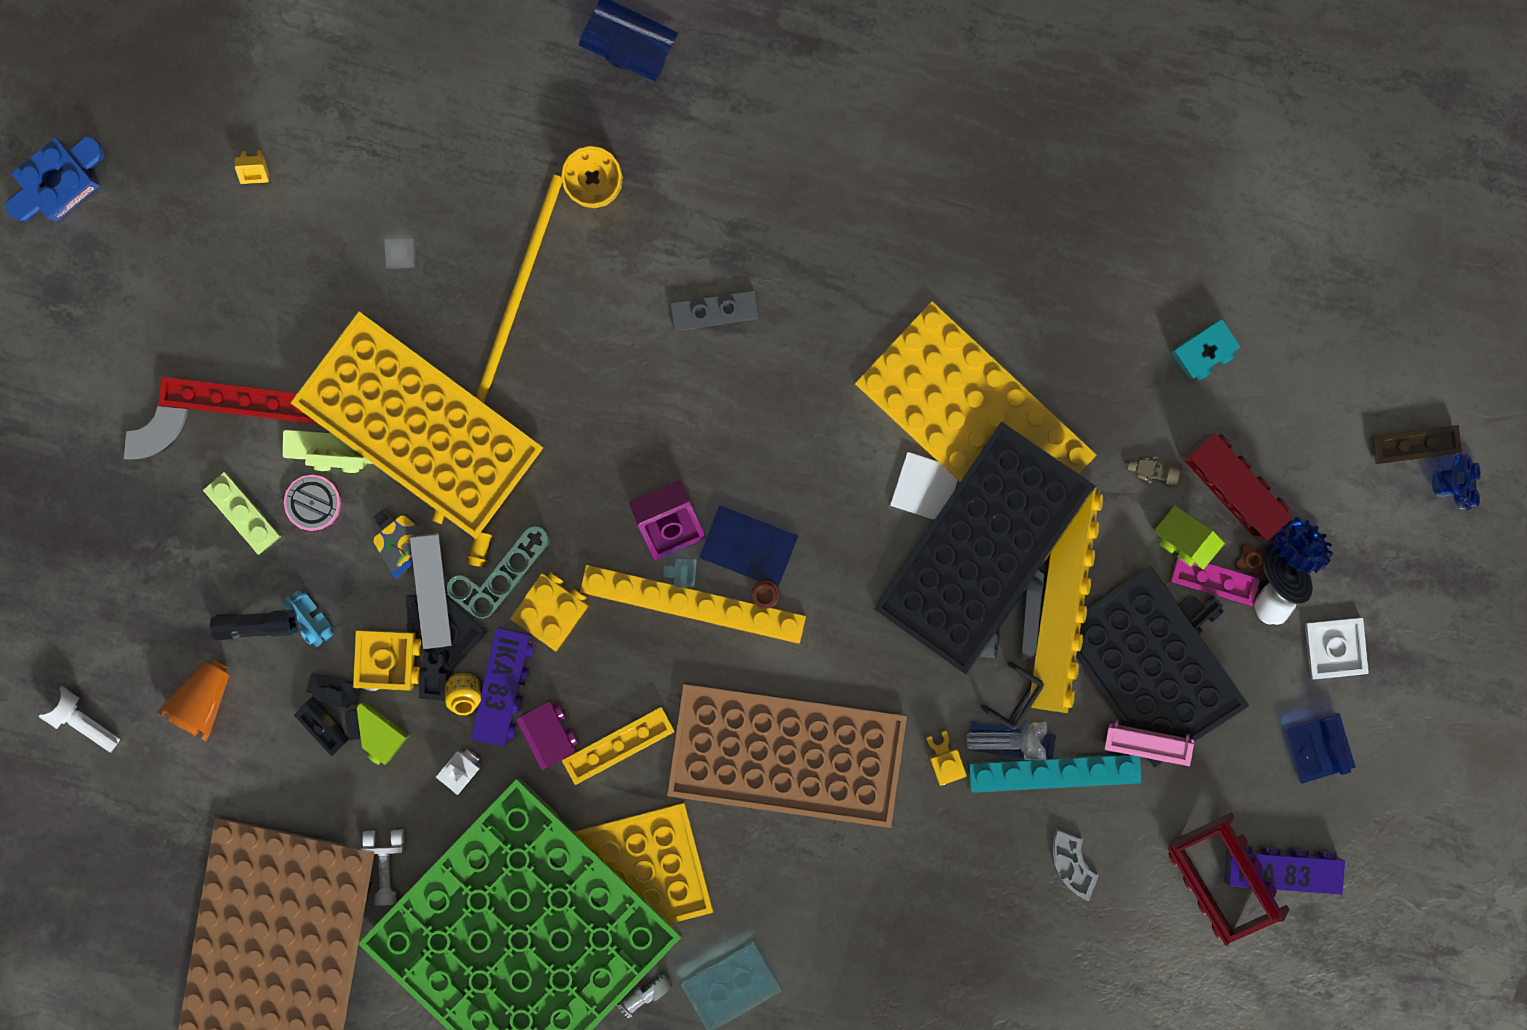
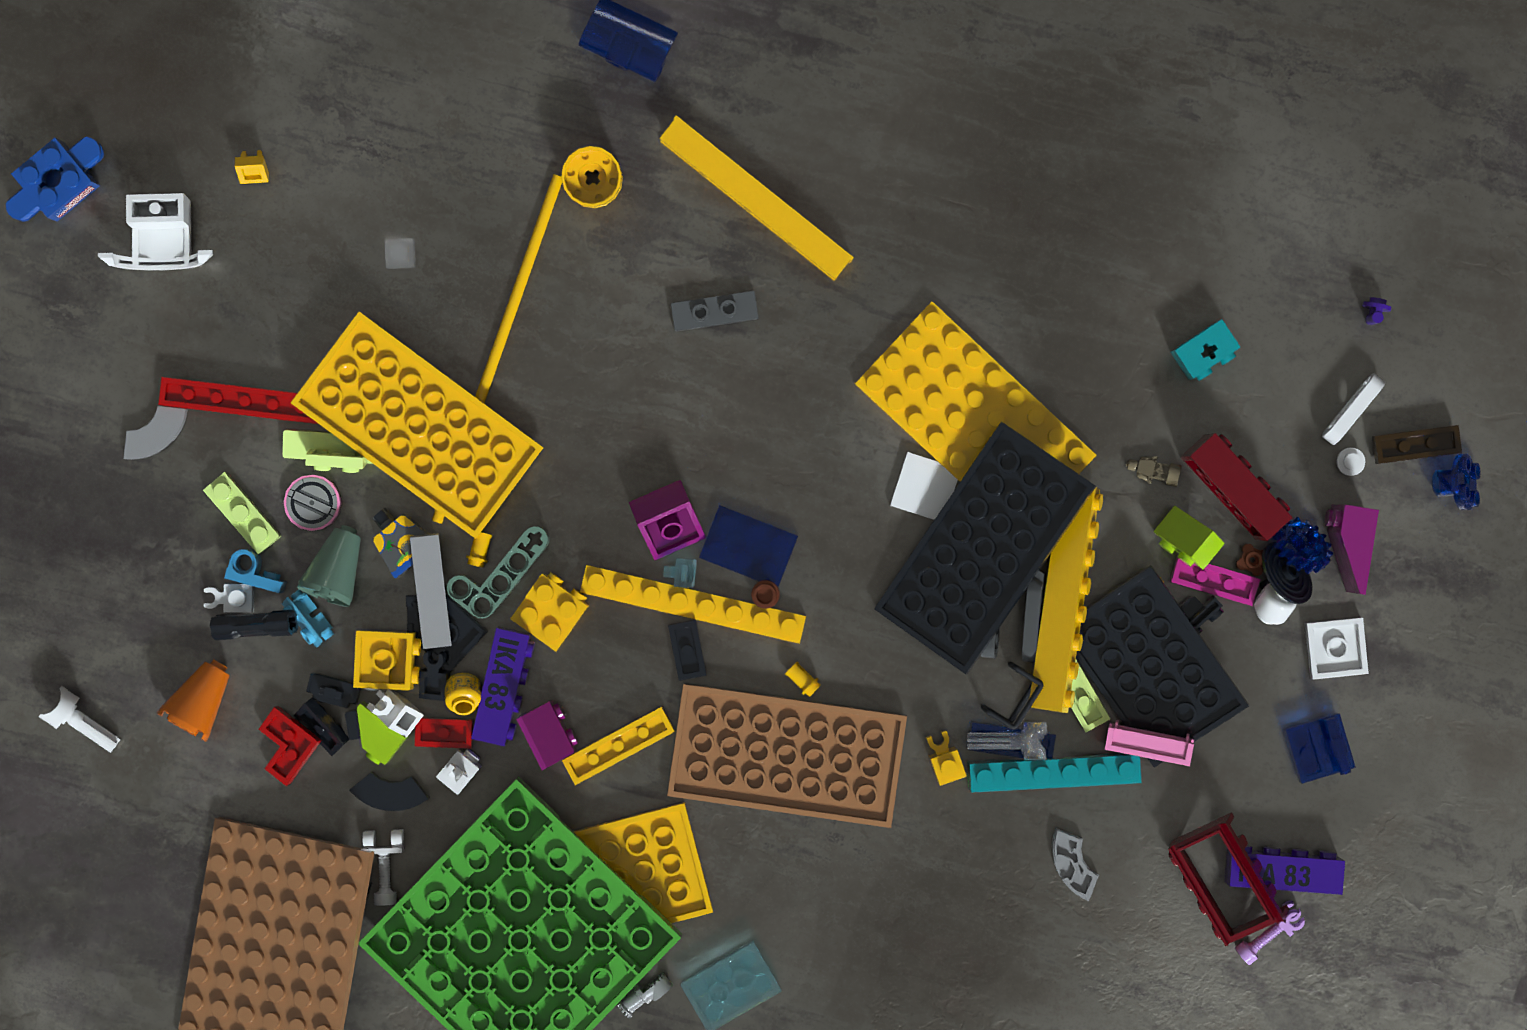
none -> white piece [98,193,213,270]
none -> white plate [204,584,254,613]
none -> dark azure plate [224,549,287,593]
none -> red plate [258,706,322,786]
none -> sand green cone [297,525,361,607]
none -> black tile [349,771,430,811]
none -> white brick [367,689,423,737]
none -> red plate [415,717,473,749]
none -> yellow tile [659,115,854,281]
none -> black plate [668,620,707,681]
none -> yellow pin [785,661,821,697]
none -> yellowish green plate [1071,659,1111,732]
none -> lavender bar [1235,901,1305,965]
none -> white beam [1322,373,1385,445]
none -> magenta slope [1325,504,1379,595]
none -> white plate [1336,448,1365,476]
none -> dark purple plate [1362,297,1392,325]

